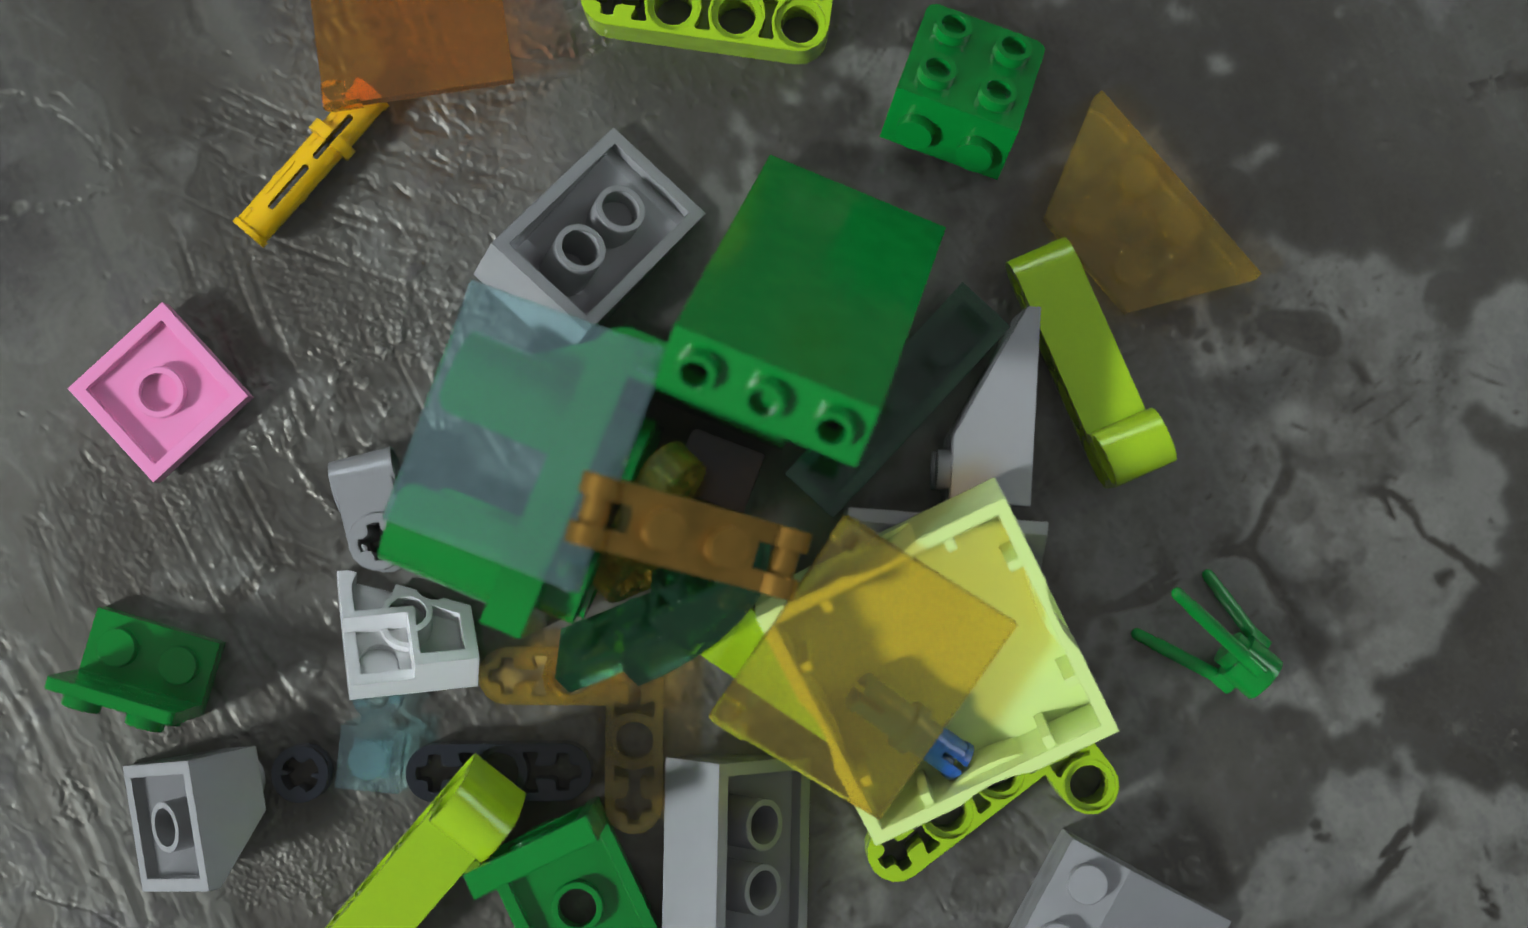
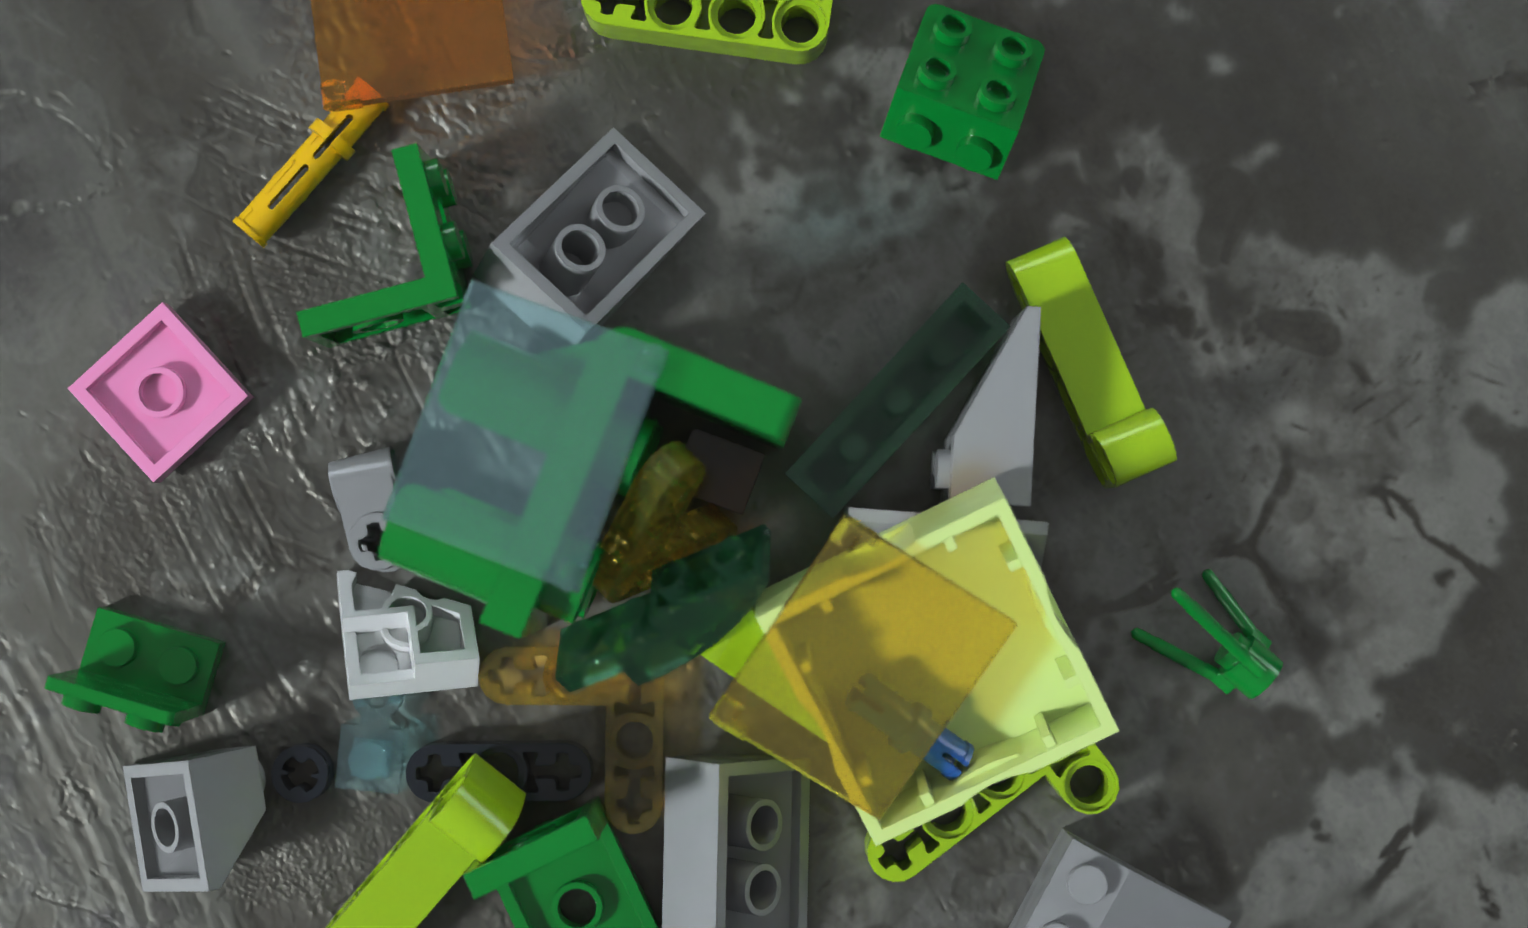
pearl gold plate [563,470,813,601] -> none
green brick [653,154,946,468] -> none
clear yellow wing [1042,90,1262,314] -> none
none -> green bracket [296,143,474,348]

